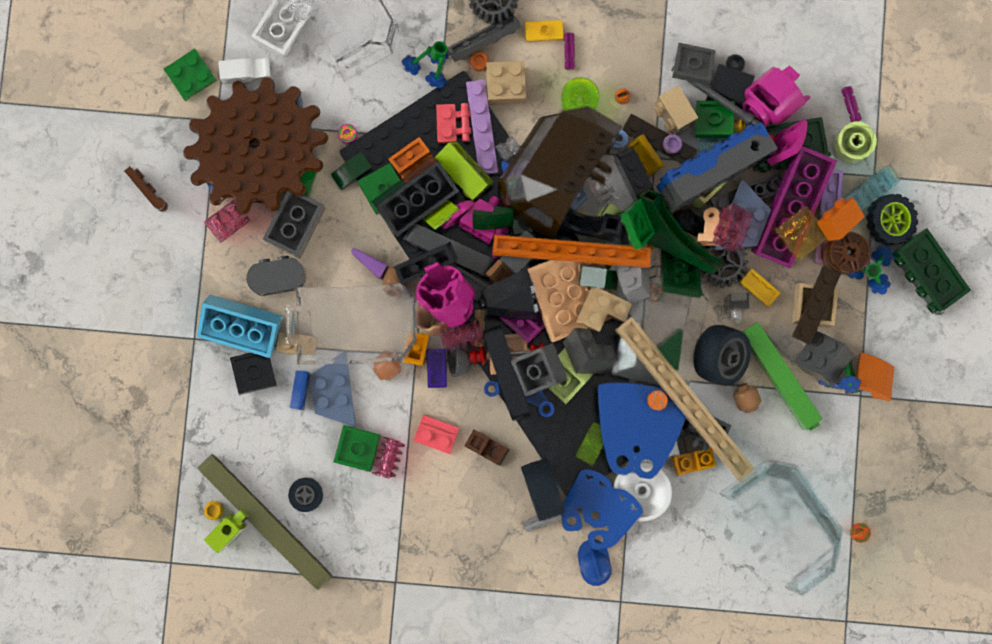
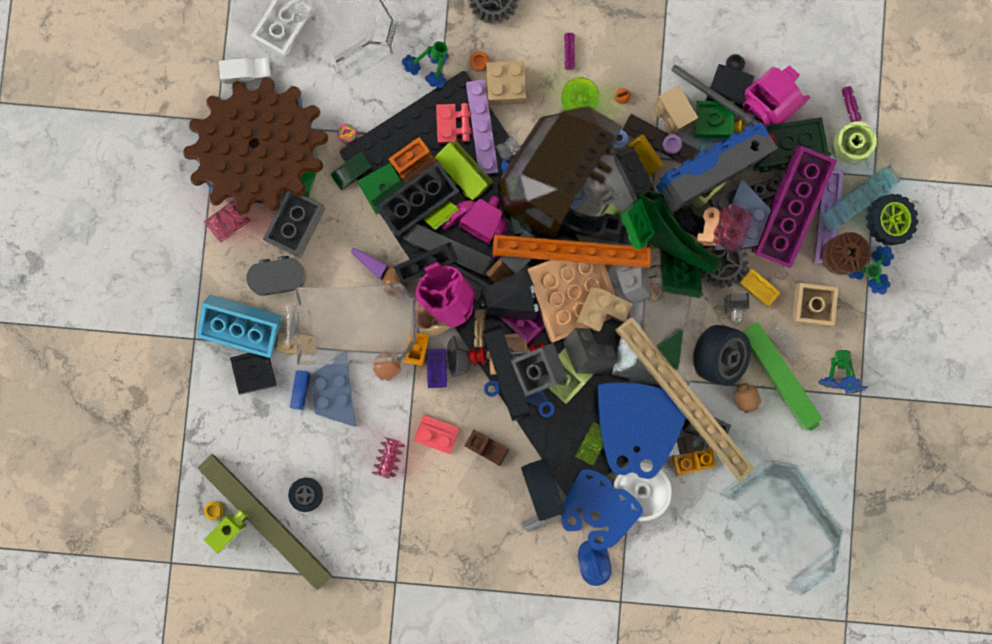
reddish brown plate [124,166,168,212] -> none
green plate [164,48,217,101] -> none
green plate [333,425,381,472] -> none
clear pink piece [440,320,483,352] -> none
dark grey plate [447,15,522,62] -> none
dark green slope [472,206,514,230] -> none
yellow plate [525,20,564,42] -> none
slope [579,266,618,290] -> none
orange tile [647,391,668,410] -> none
dark grey plate [672,43,716,85] -> none
dark pink slope [767,119,807,166] -> none
clear yellow slope [775,206,827,262] -> none
dark brown plate [792,266,841,345] -> none
dark grey brick [794,331,854,386] -> none
orange brick [817,198,865,241] -> none
clear orange tile [850,523,871,543] -> none
orange slope [856,352,894,402] -> none
dark green bracket [892,228,971,315] -> none

